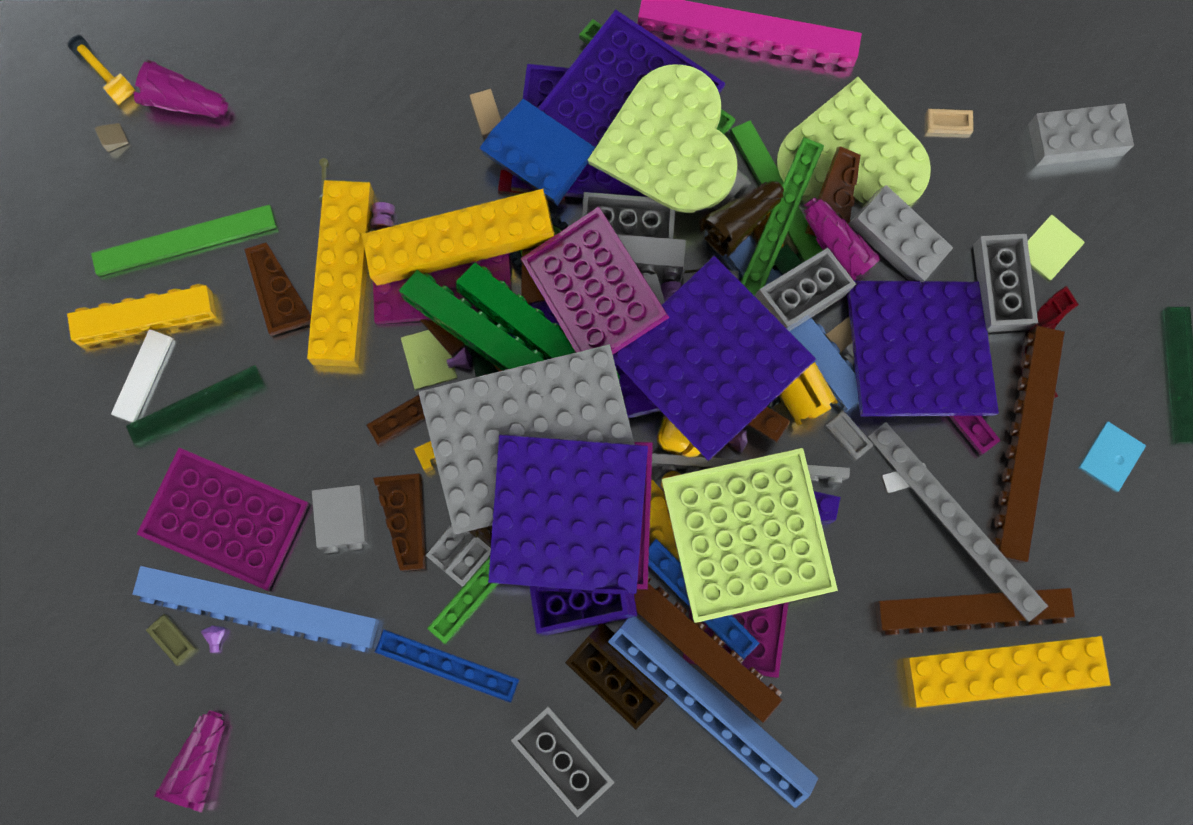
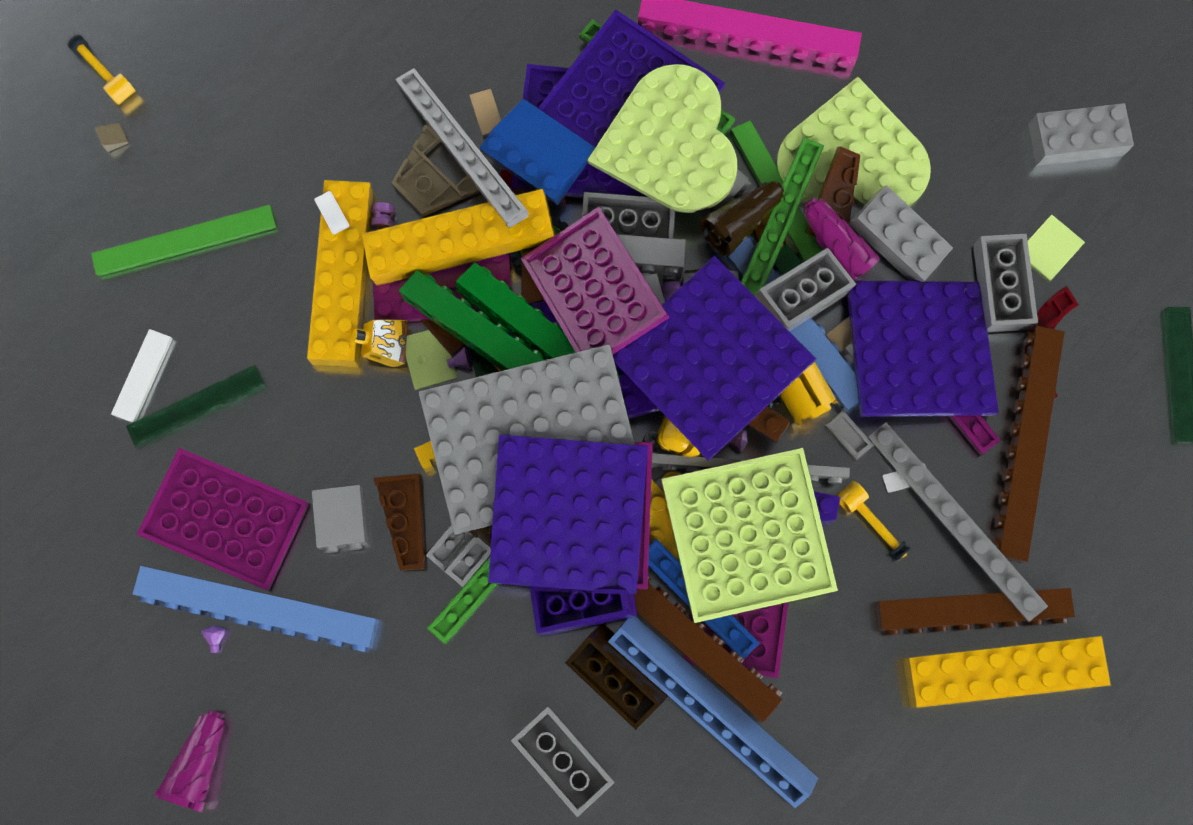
yellow brick [67,284,217,346] -> none
magenta cone [134,59,229,118] -> none
olive tile [146,613,197,666] -> none
reddish brown wing [244,242,311,336] -> none
olive hinge [319,158,329,203] -> none
reddish brown tile [366,395,425,446] -> none
blue tile [375,629,520,703] -> none
tan tile [927,109,973,134] -> none
medium azure piece [1079,421,1146,492] -> none
none -> white sticker [314,191,349,234]
none -> torso [351,320,408,368]
none -> dark tan wing [391,124,480,217]
none -> light grey plate [395,68,529,228]
none -> light grey hinge [642,431,660,451]
none -> yellow piece [836,480,911,561]

